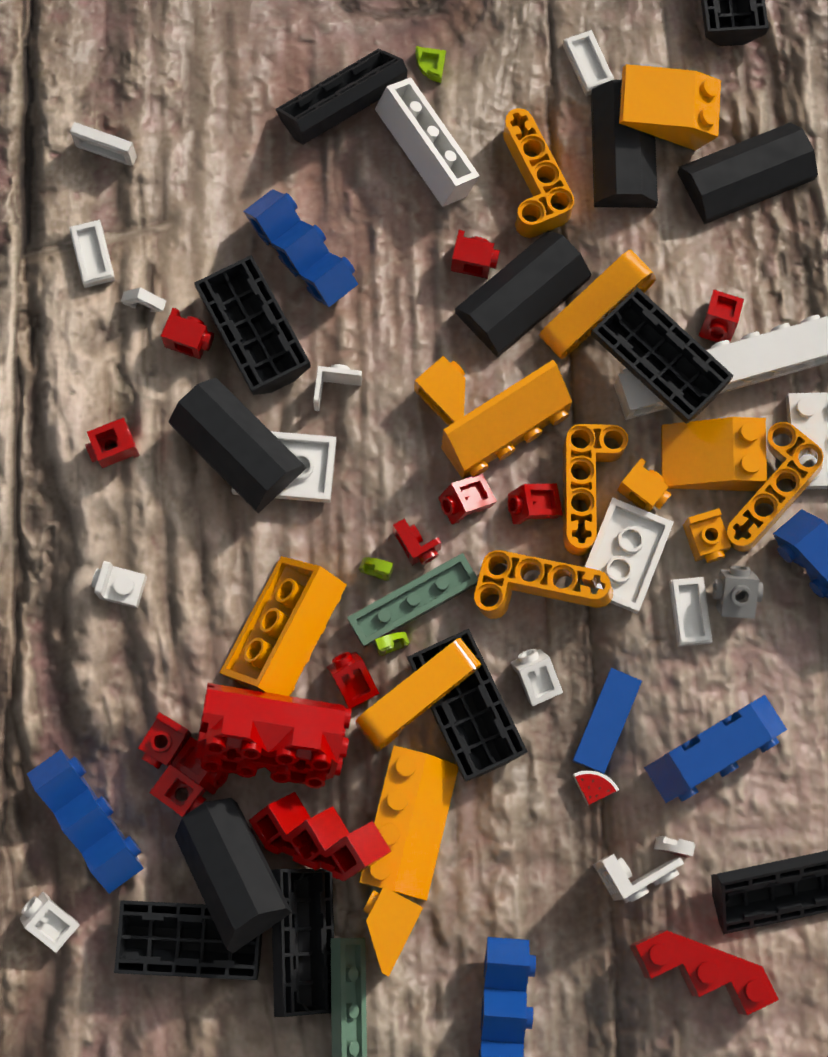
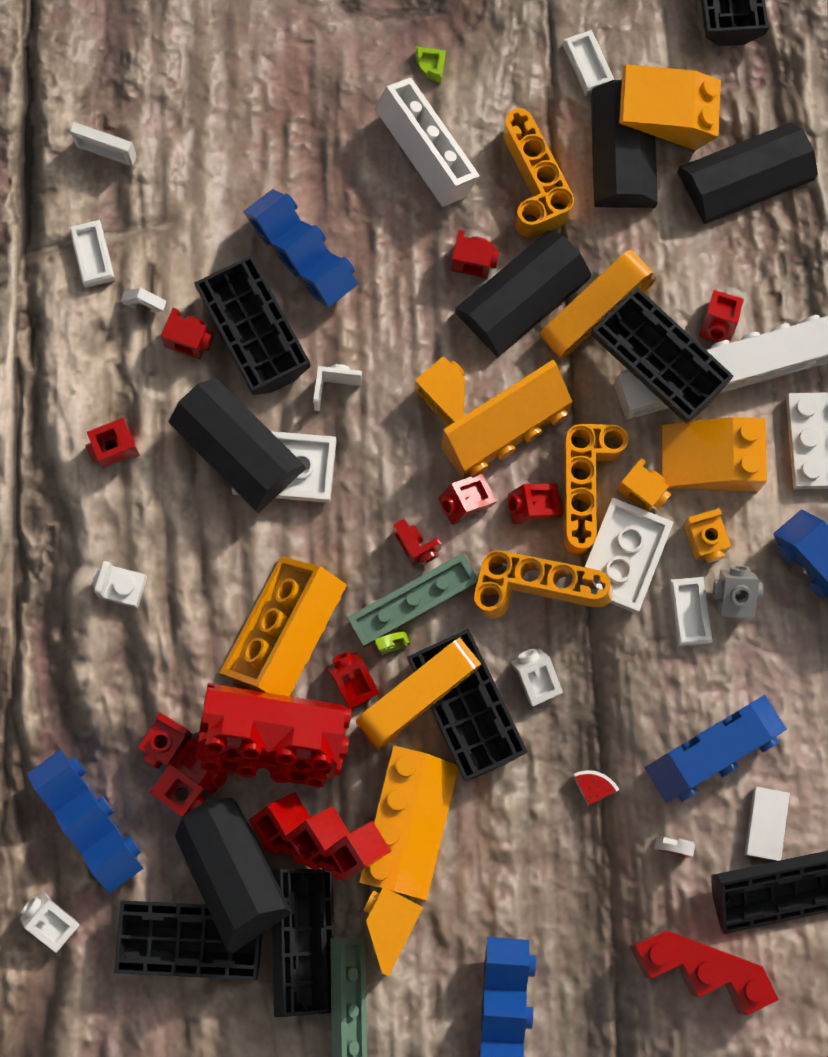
black piece [276,48,407,145] -> none
lime tile [358,557,393,581] -> none
blue tile [572,668,642,774] -> none
white bracket [593,854,684,903] -> none
light orange beam [727,422,824,552] -> none
none -> white tile [745,787,790,861]

